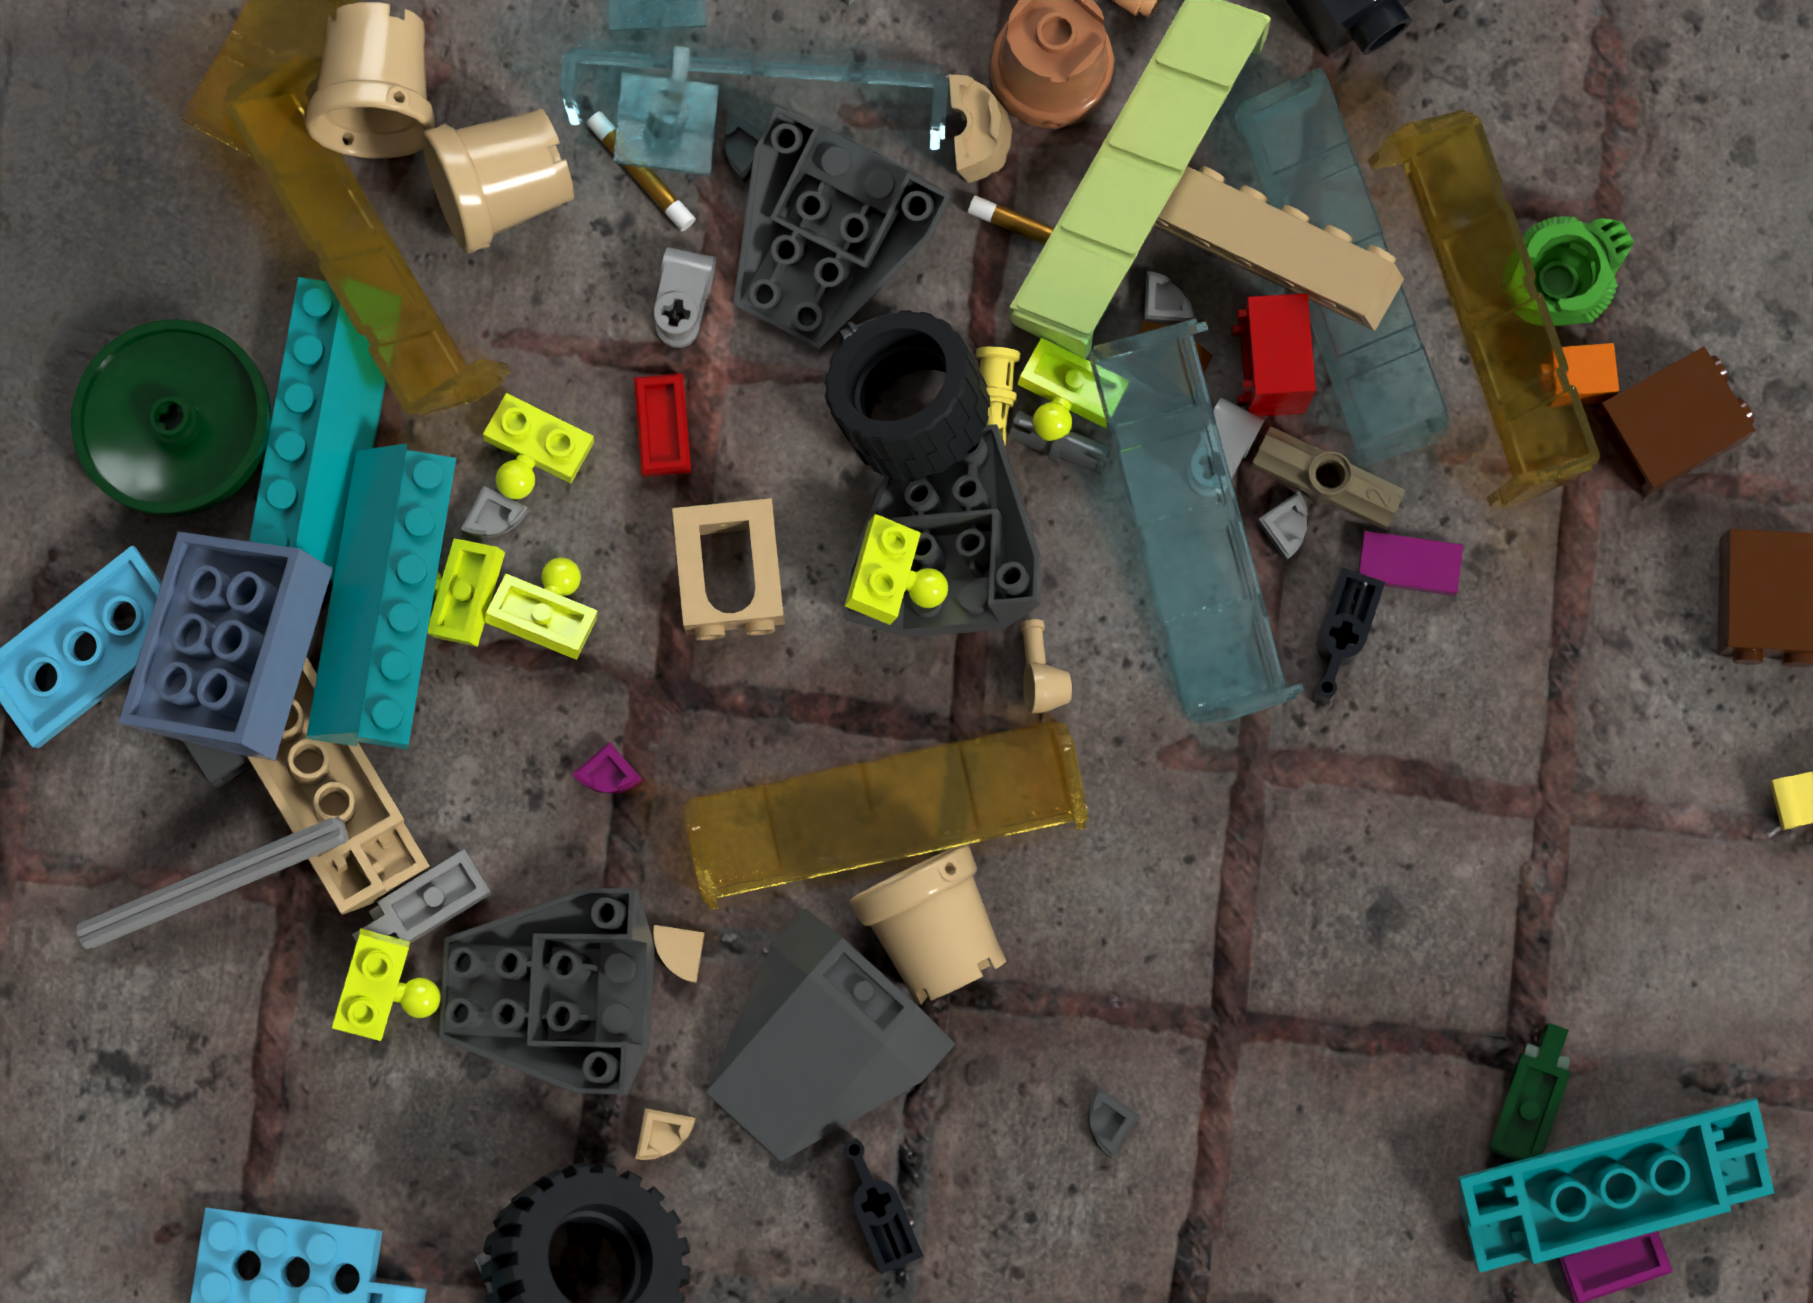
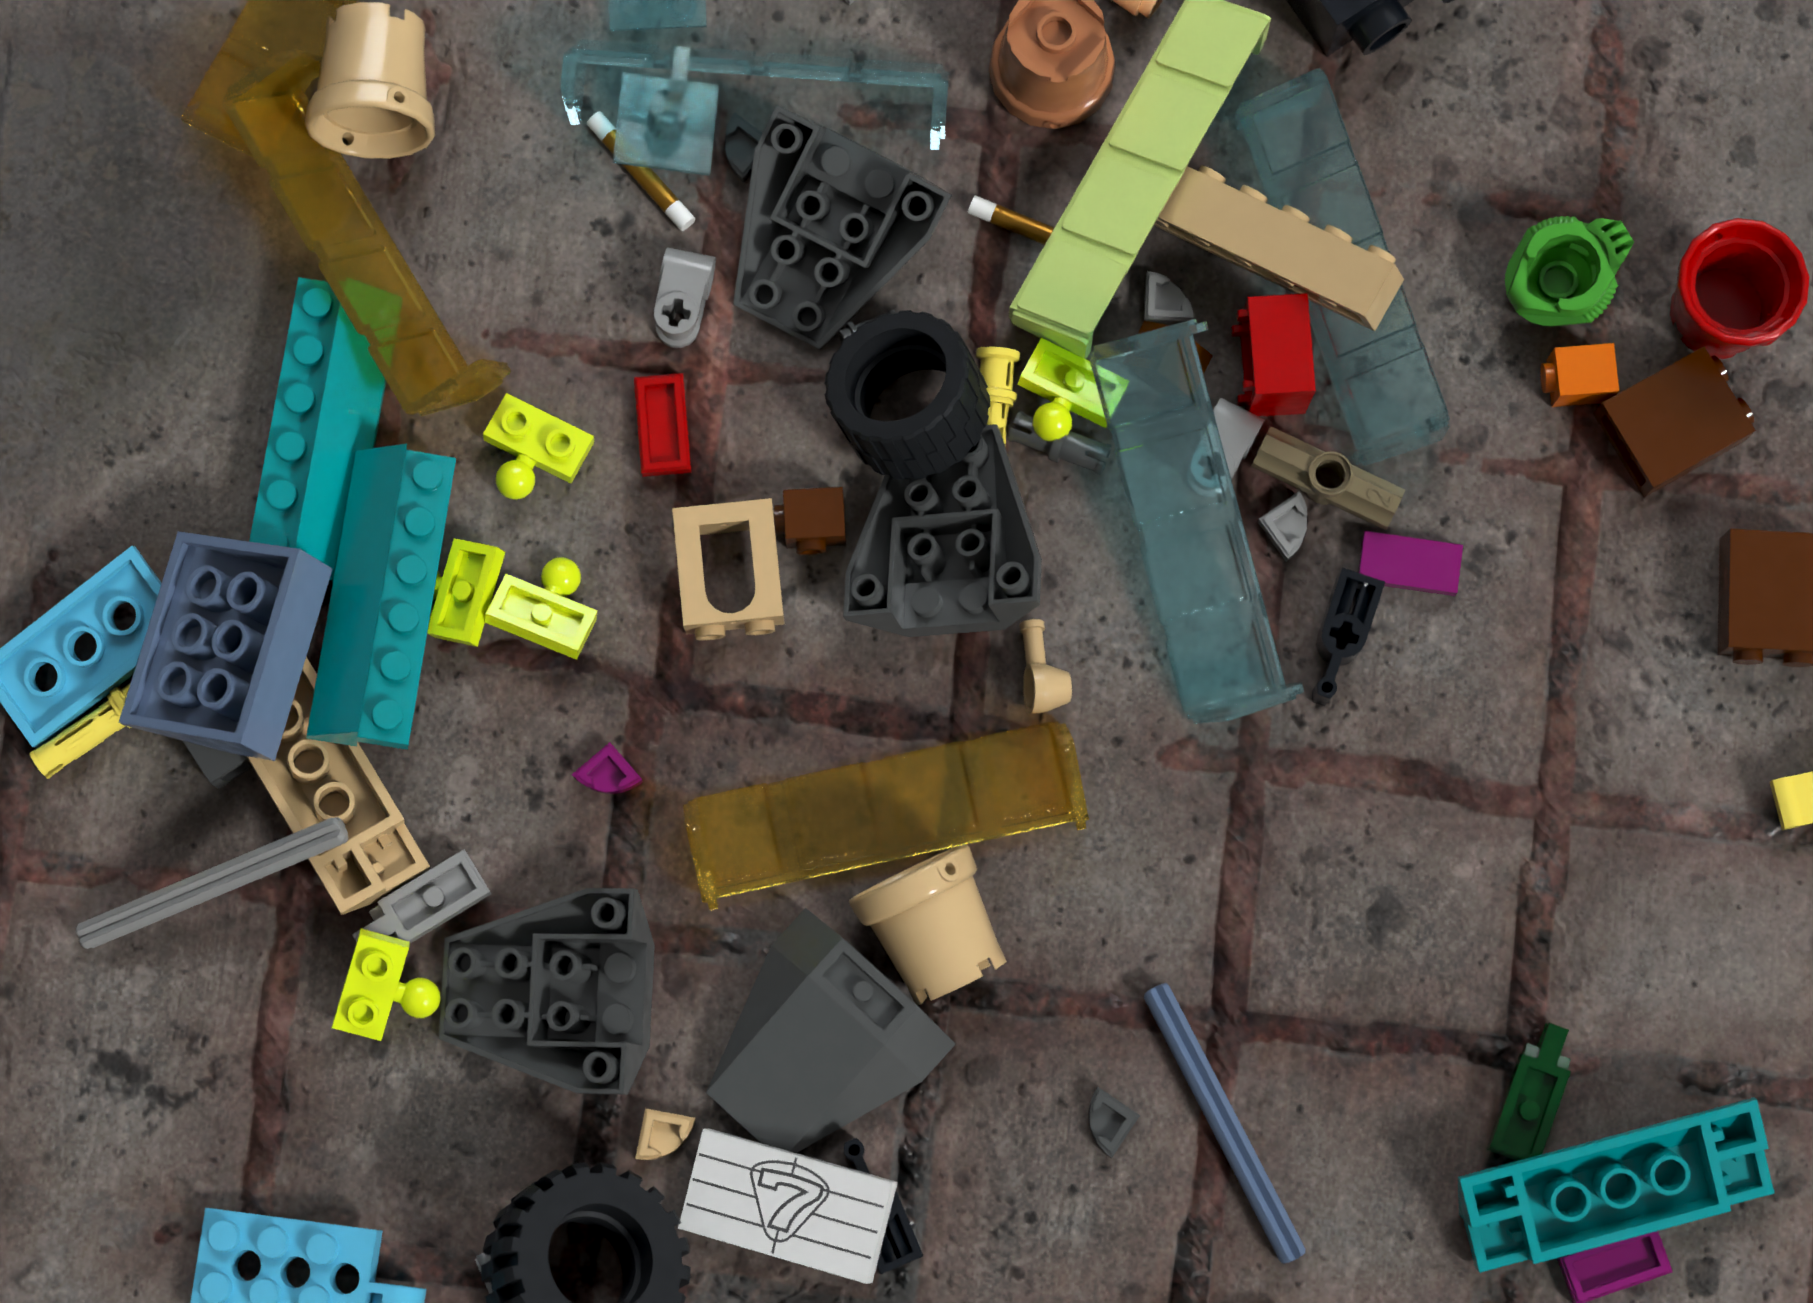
dark green dish [71,319,272,517] -> none
tan piece [422,109,574,254] -> none
light grey tile [461,486,529,538] -> none
tan tile [653,925,705,984] -> none
neon yellow plate [844,514,948,625] -> none
tan cylinder [949,74,1012,183] -> none
clear yellow piece [1368,110,1600,508] -> none
none -> light yellow pin [29,683,131,779]
none -> white tile [678,1128,898,1284]
none -> reddish brown brick [774,487,846,555]
none -> sand blue axle [1144,983,1305,1264]
none -> red piece [1670,218,1810,359]

